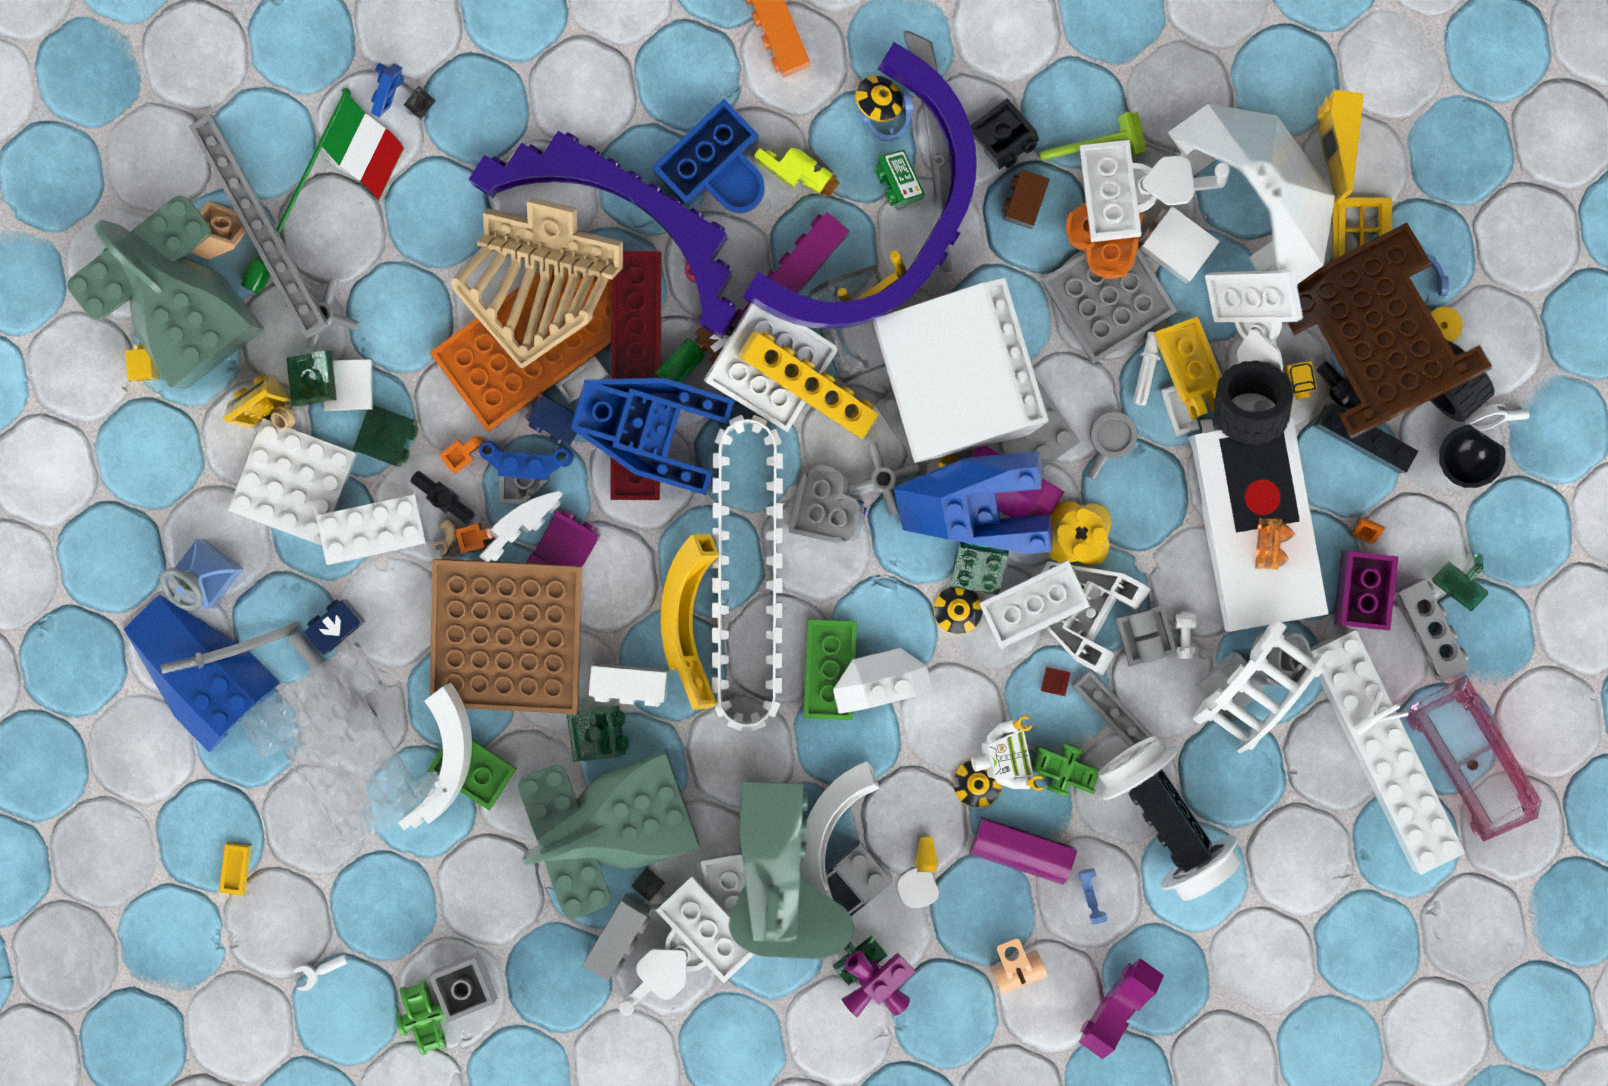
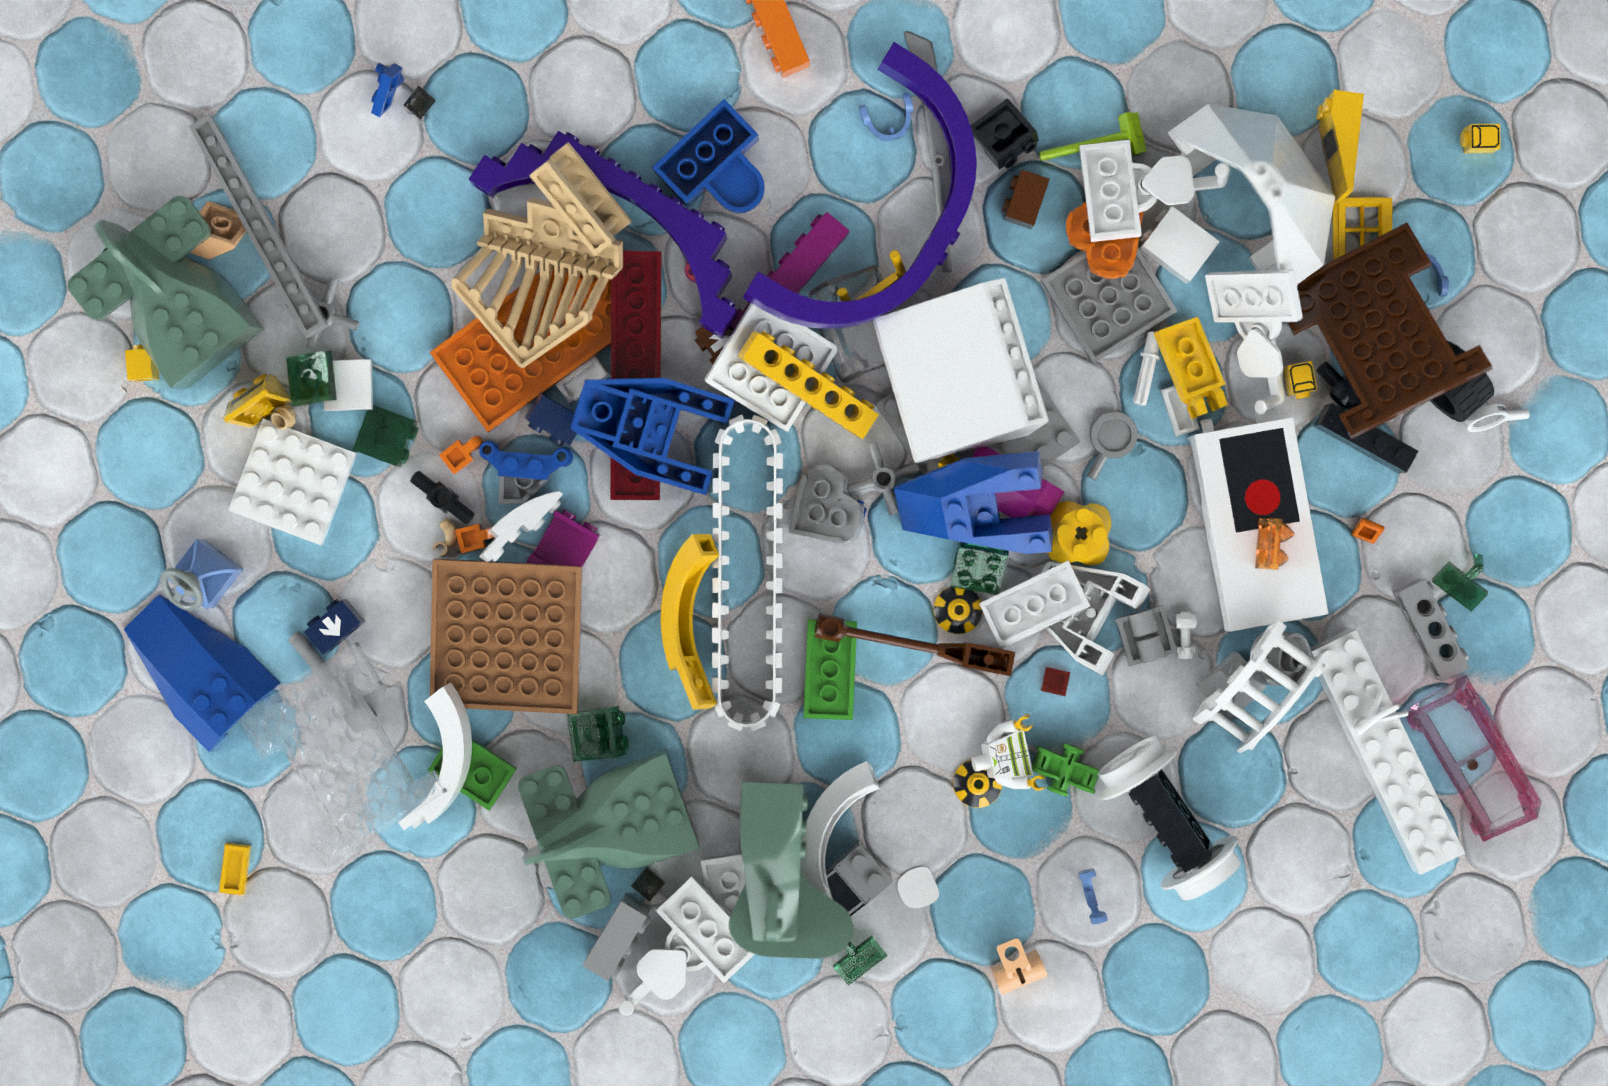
light grey sword [160,622,298,674] -> none
flag [241,88,404,294] -> none
white piece [293,954,348,991] -> none
white brick [315,494,426,565] -> none
bright green axle [396,980,447,1056] -> none
light grey brick [428,952,498,1023] -> none
white brick [589,663,669,706] -> none
green tile [656,338,705,383] -> none
neon yellow plate [754,147,840,198] -> none
white wedge [833,648,933,714] -> none
magenta brick [841,950,916,1018] -> none
dish [855,75,903,122] -> none
slope [874,149,925,210] -> none
yellow cone [914,837,939,872] -> none
magenta brick [969,817,1078,885] -> none
light grey tile [1071,669,1153,747] -> none
magenta brick [1079,958,1164,1059] -> none
black tyre [1214,360,1294,445] -> none
magenta brick [1334,551,1399,631] -> none
yellow piece [1431,307,1463,342] -> none
black cylinder [1439,425,1506,488] -> none
none -> tan fence [529,142,632,256]
none -> reddish brown bar [814,613,1016,676]
none -> yellow brick [1460,124,1500,153]

